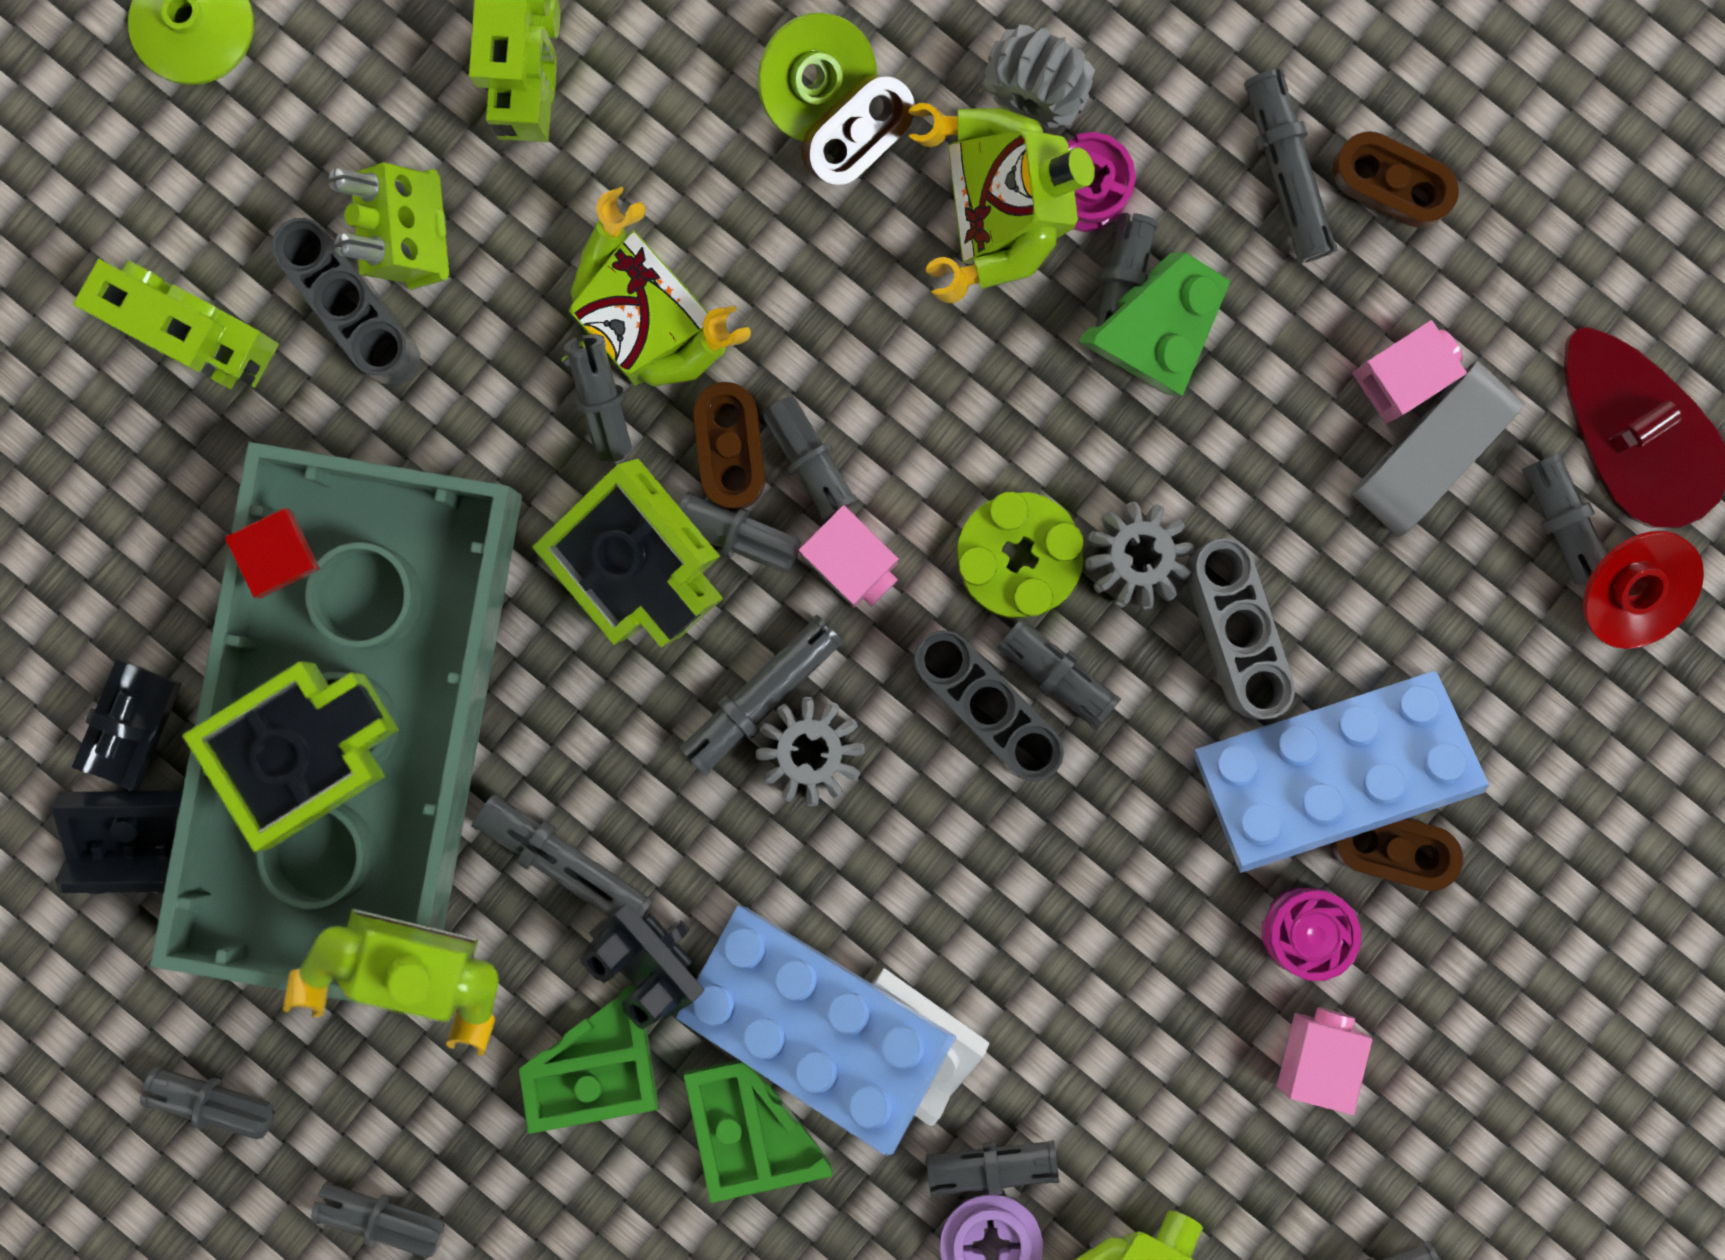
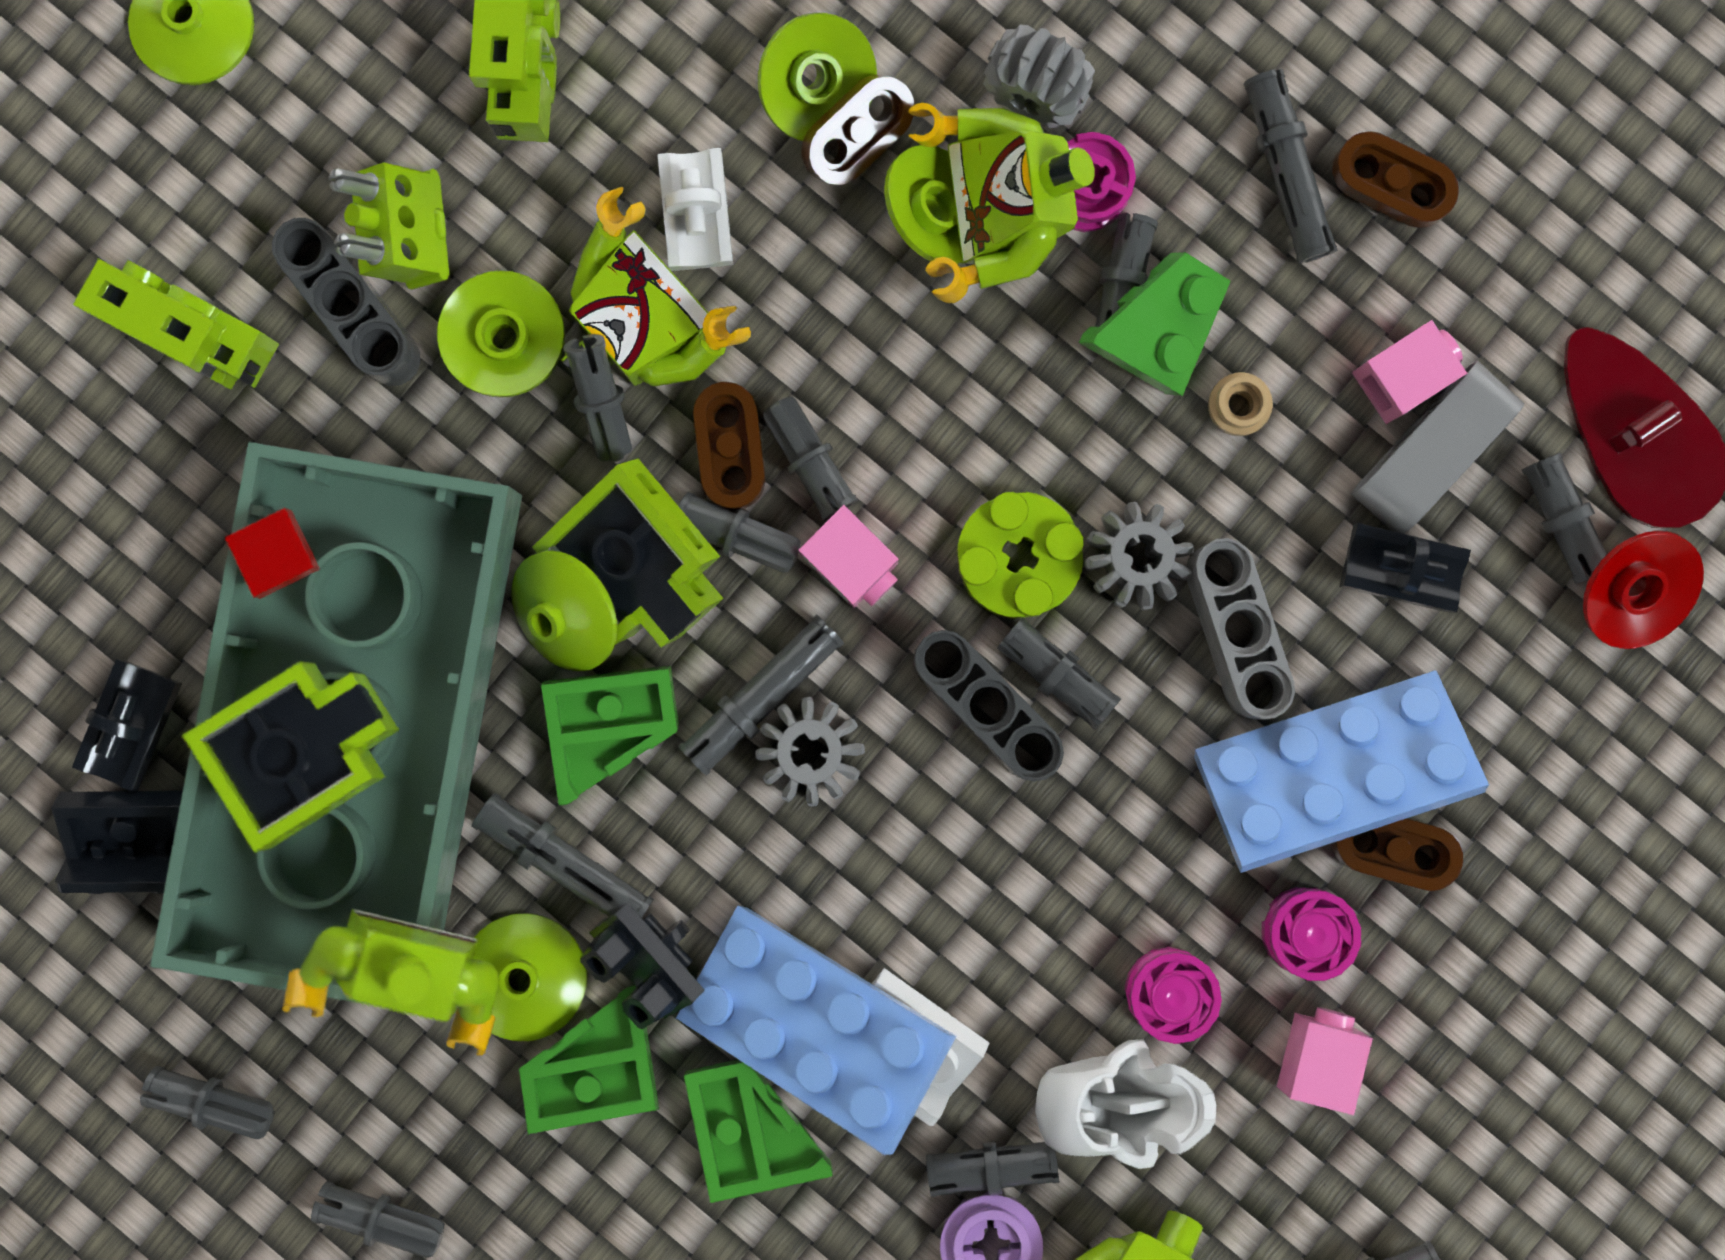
none -> lime dish [437,271,565,398]
none -> lime dish [473,913,587,1042]
none -> lime dish [511,550,618,671]
none -> bright green wing [541,665,679,805]
none -> white hips [658,148,733,271]
none -> lime dish [884,145,966,265]
none -> white head [1036,1039,1216,1169]
none -> dark pink wheel [1124,947,1222,1044]
none -> tan plate [1208,372,1273,436]
none -> black hips [1339,523,1471,613]

